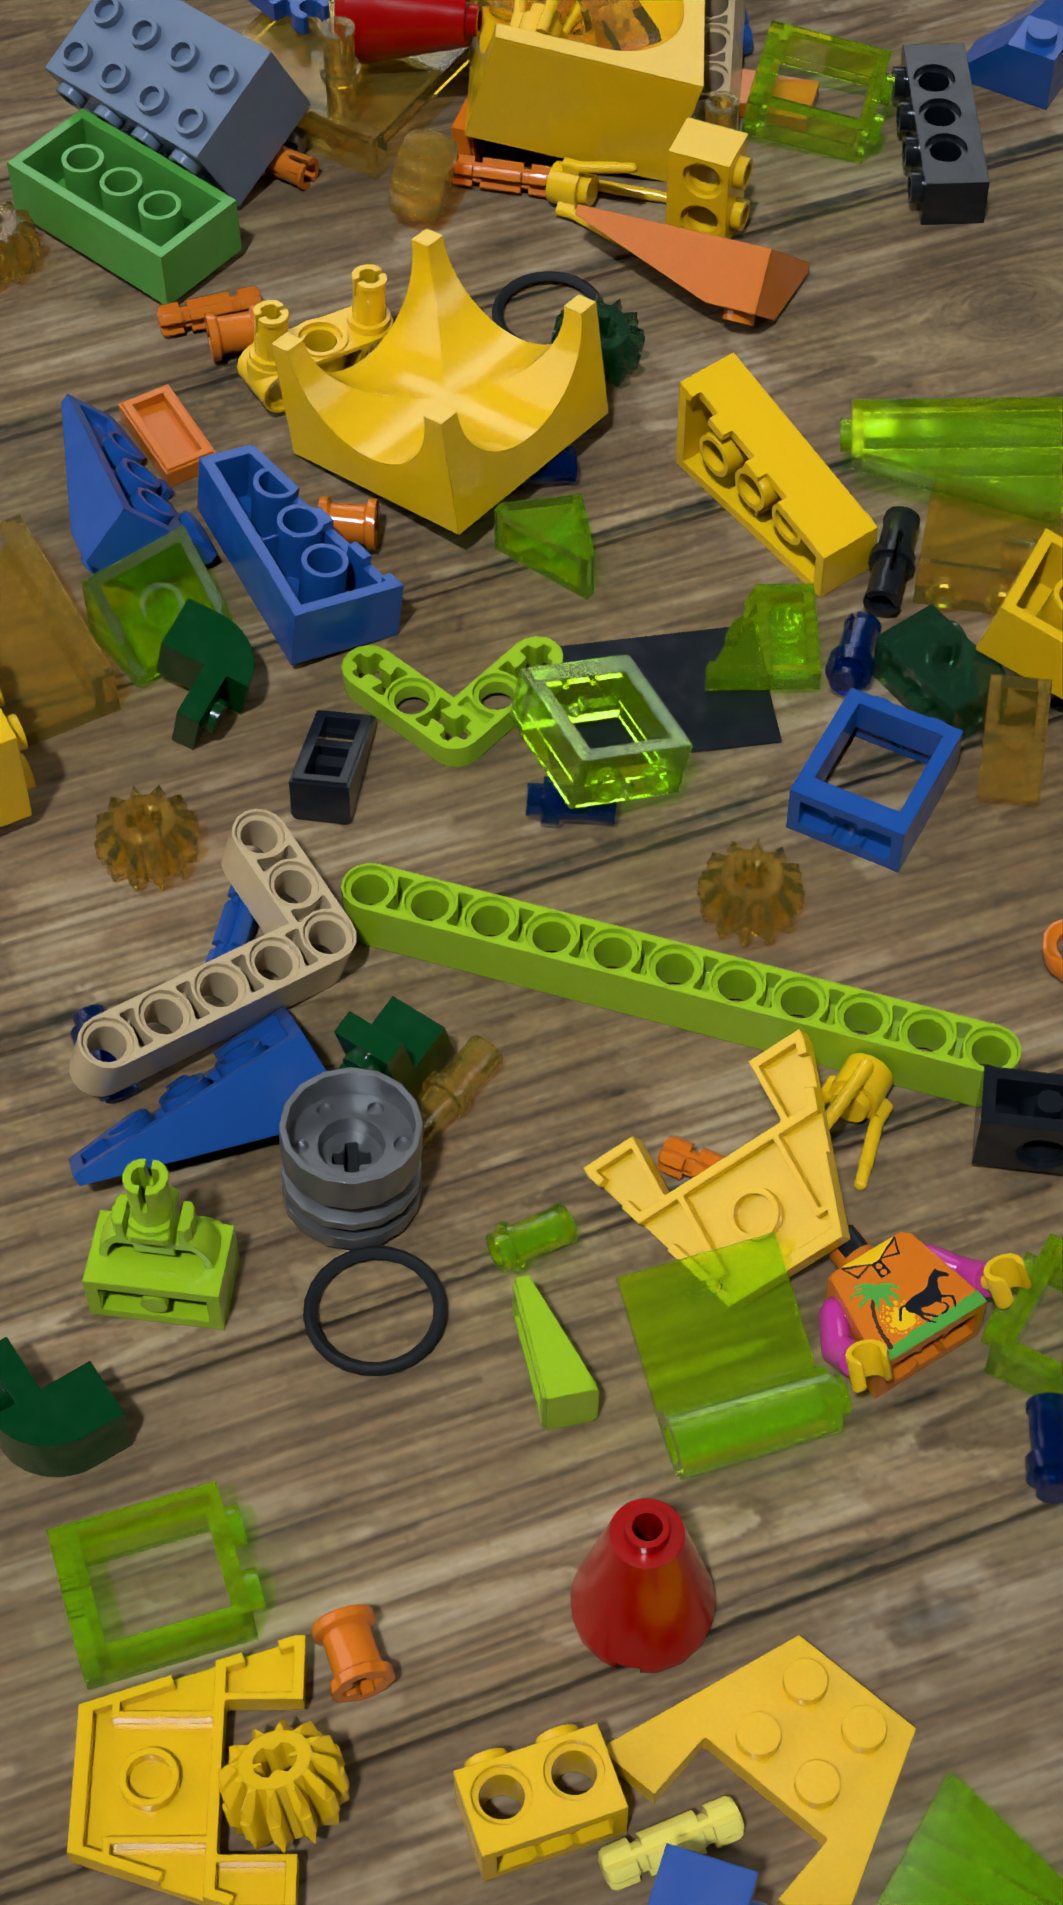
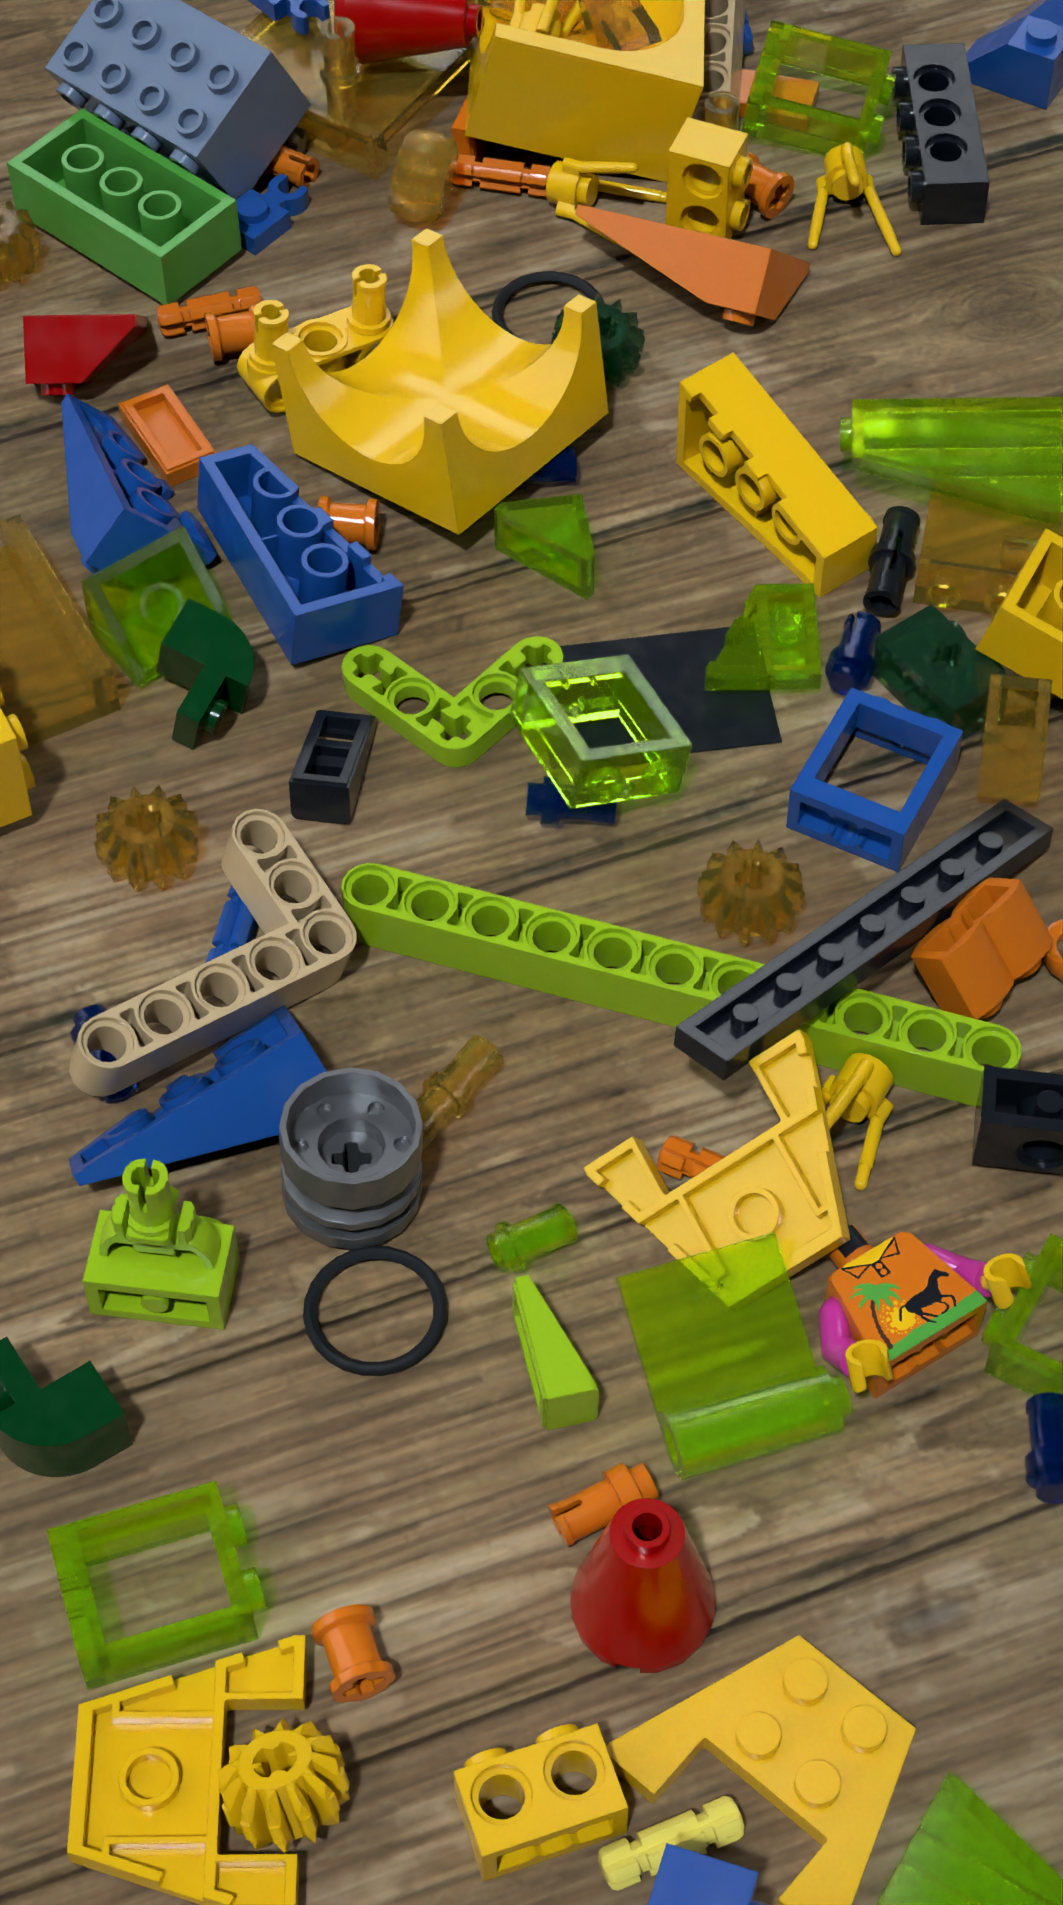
dark green brick [334,996,455,1101] -> none
none -> red slope [23,314,148,395]
none -> blue plate [236,174,309,256]
none -> orange animal [547,1462,659,1547]
none -> black plate [674,798,1054,1081]
none -> orange bush [744,152,794,219]
none -> yellow plant [807,142,901,256]
none -> orange brick [911,877,1053,1020]

